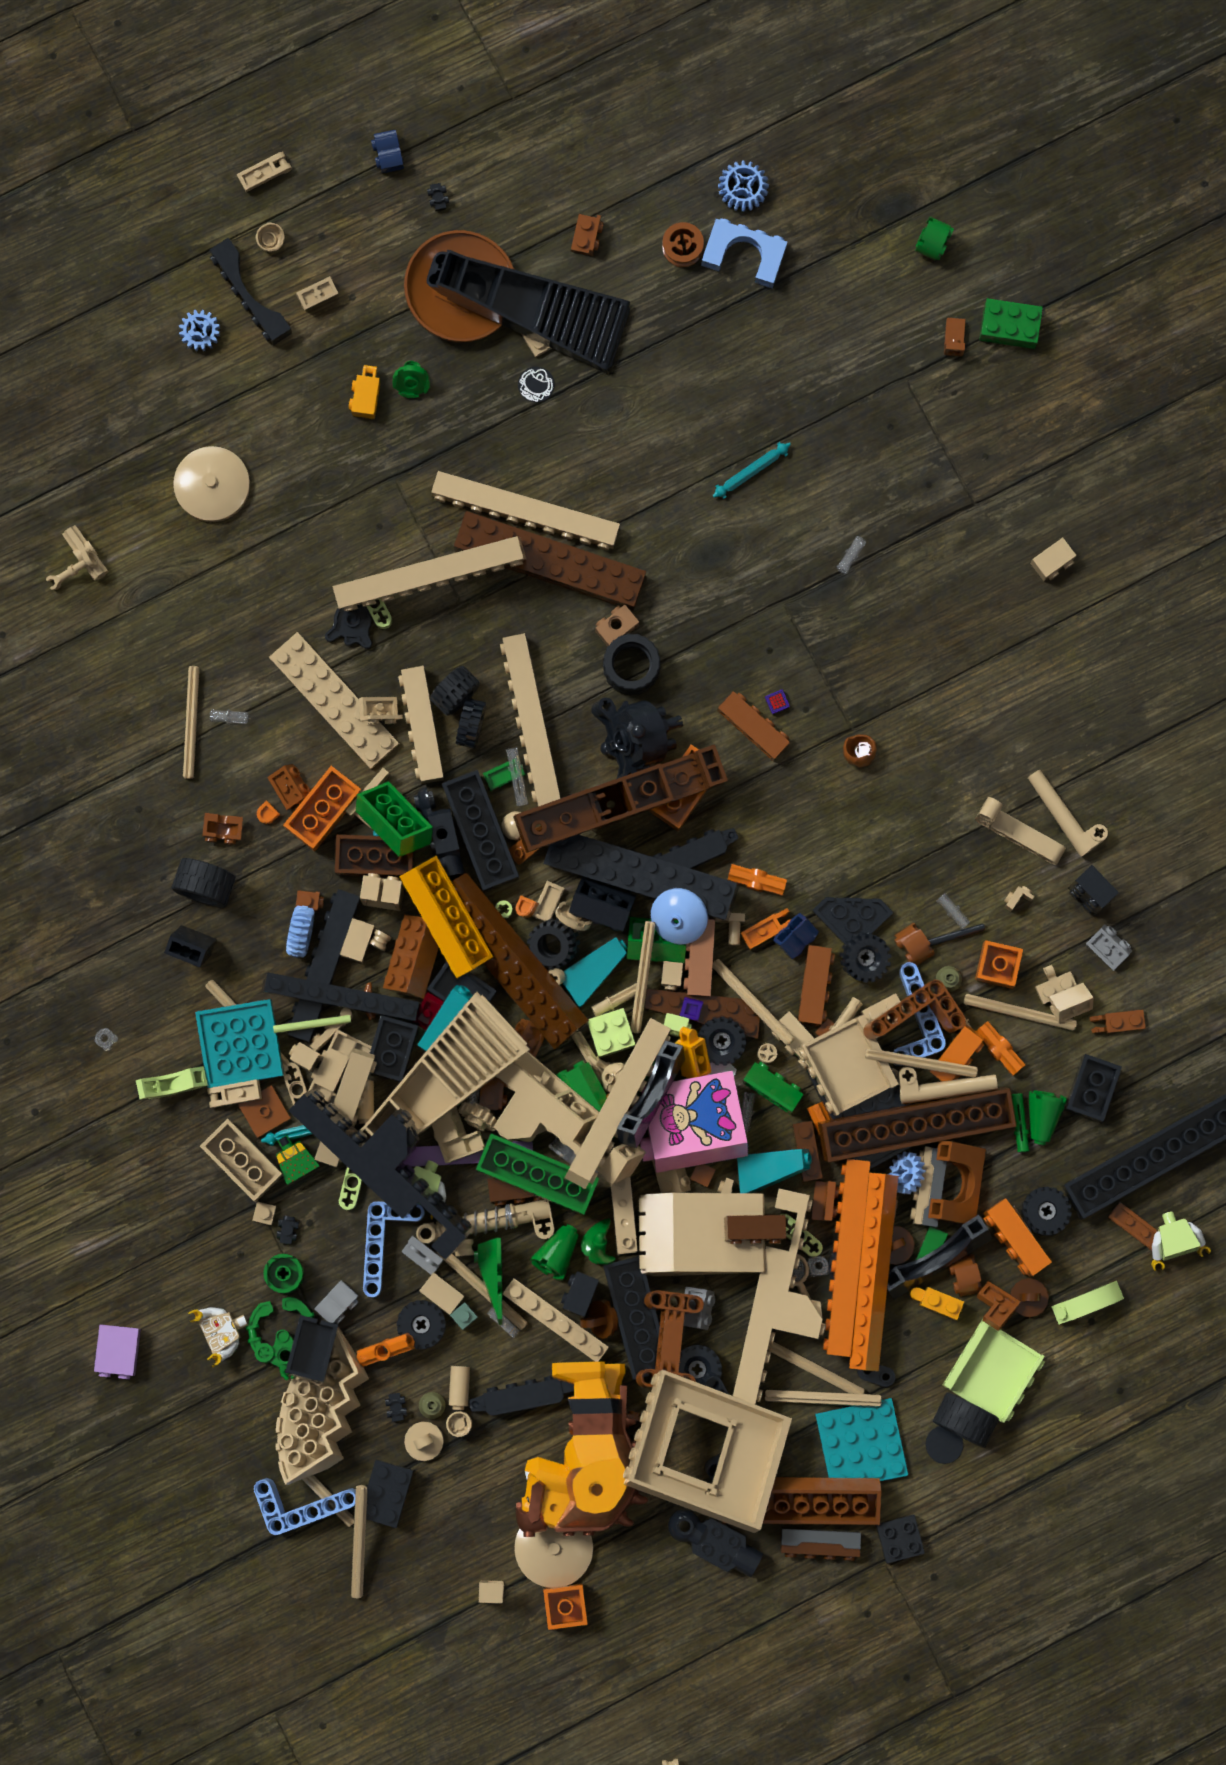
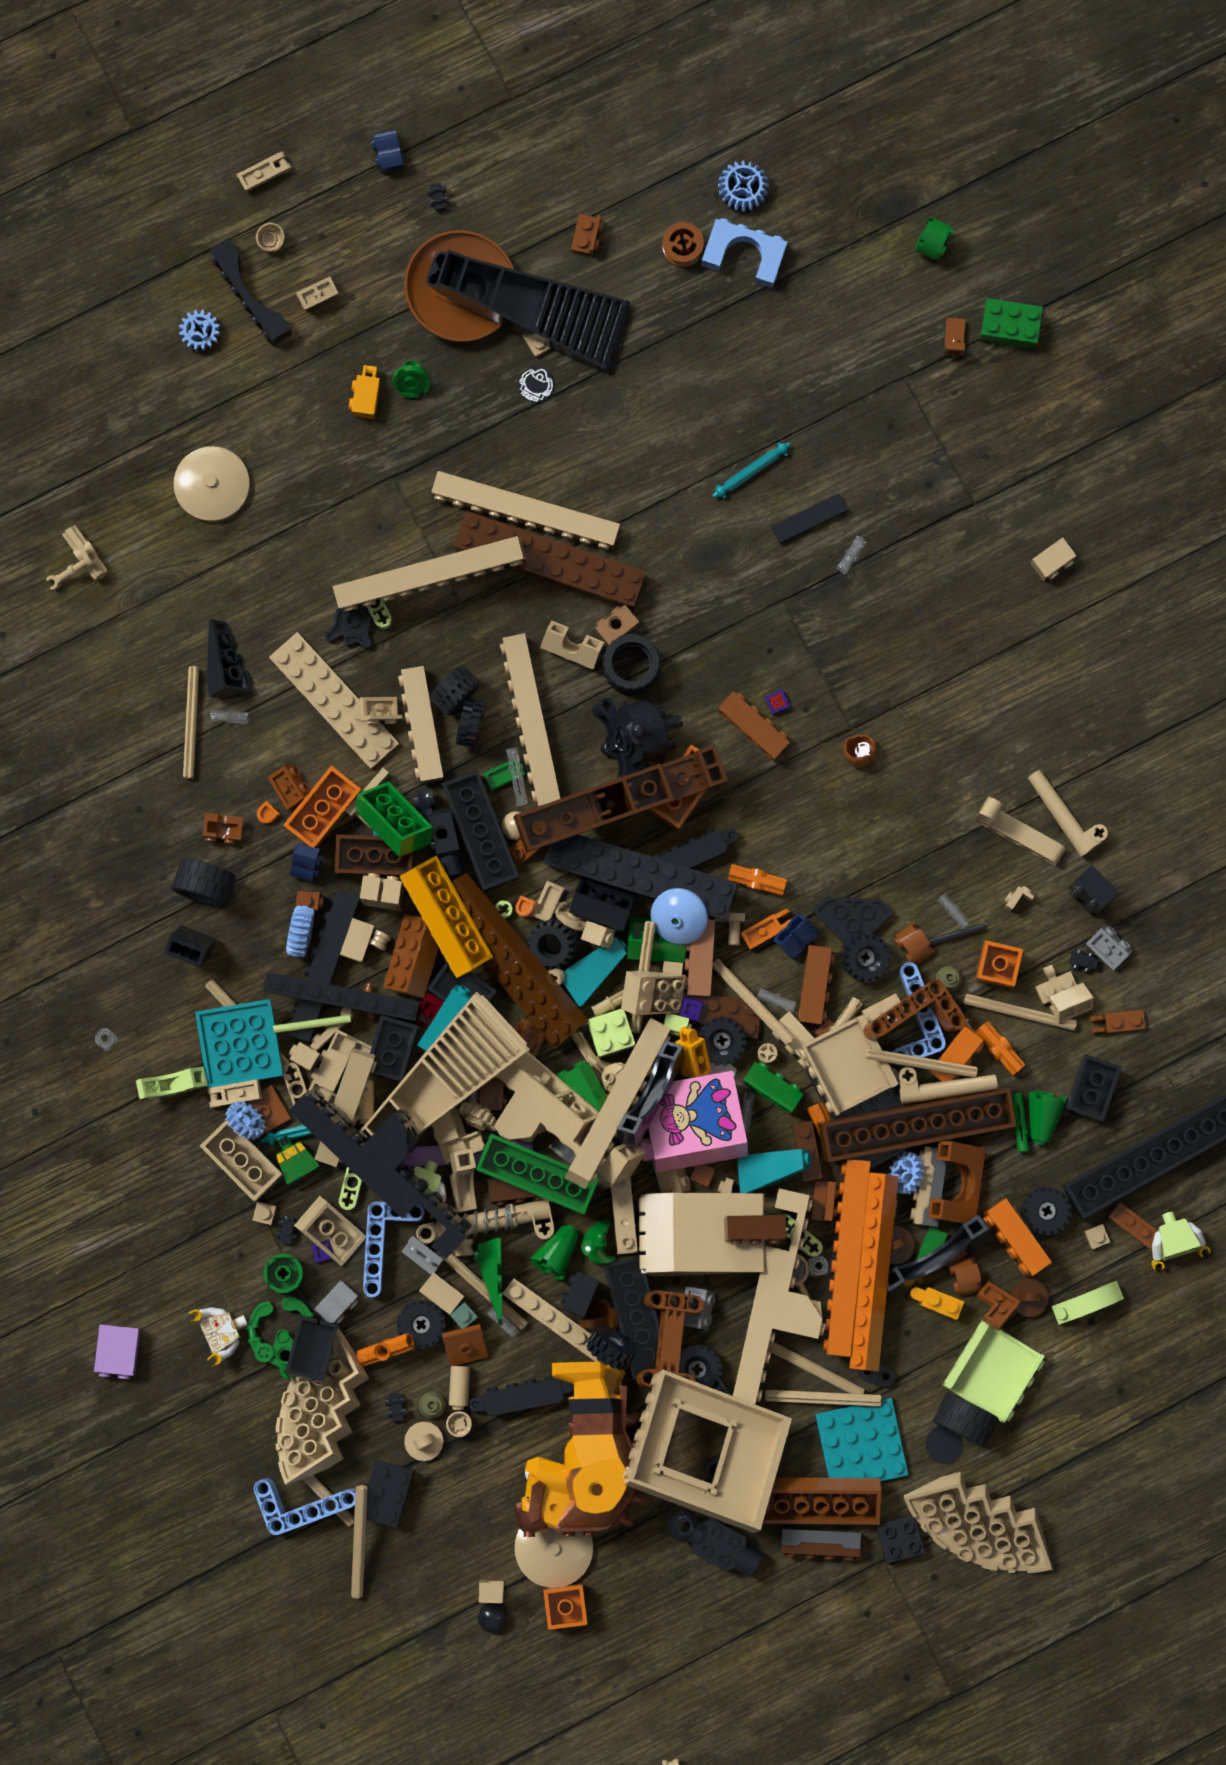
none -> black wedge [206,619,253,700]
none -> light blue gear [225,1101,266,1140]
none -> dark blue brick [290,843,322,883]
none -> tan slope [294,1196,366,1266]
none -> dark purple tile [311,1239,334,1263]
none -> dark orange plate [442,1324,488,1367]
none -> tan arch [449,1149,477,1213]
none -> black hair [478,1603,508,1633]
none -> tan arch [540,621,604,669]
none -> tan brick [581,921,615,949]
none -> black bush [585,1325,638,1371]
none -> tan slope [621,971,686,1015]
none -> clear pin [757,988,797,1013]
none -> black tile [771,494,848,544]
none -> tan brick [904,1472,1052,1573]
none -> black piece [1069,949,1098,973]
none -> tan plate [1084,1224,1110,1250]

